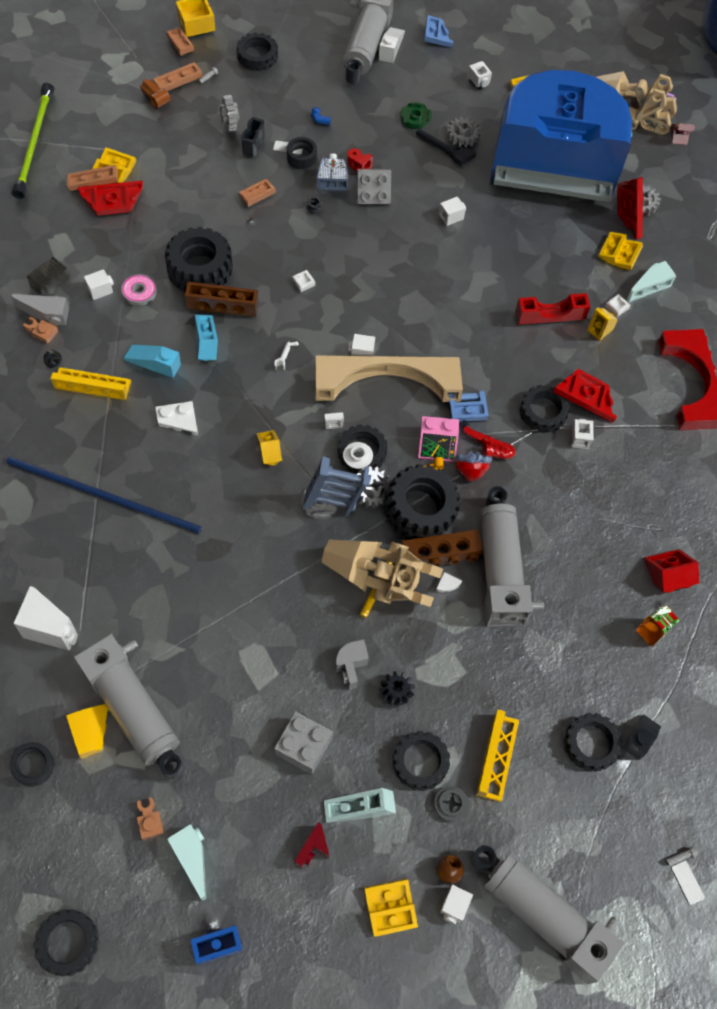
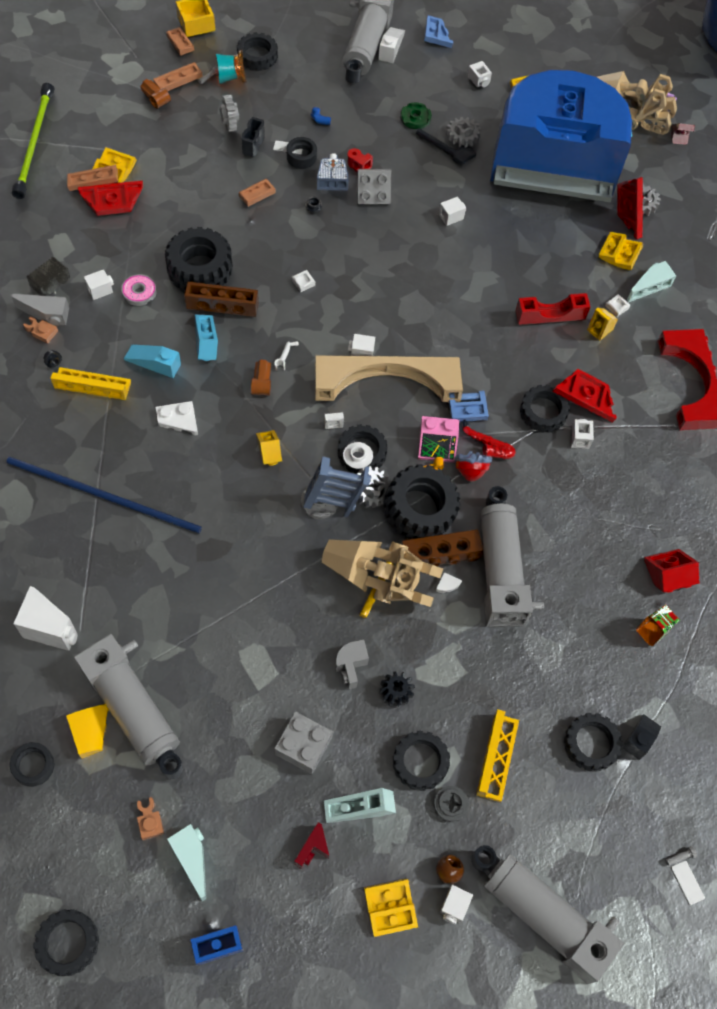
none -> teal hat [215,50,247,85]
none -> dark orange piece [251,360,271,396]

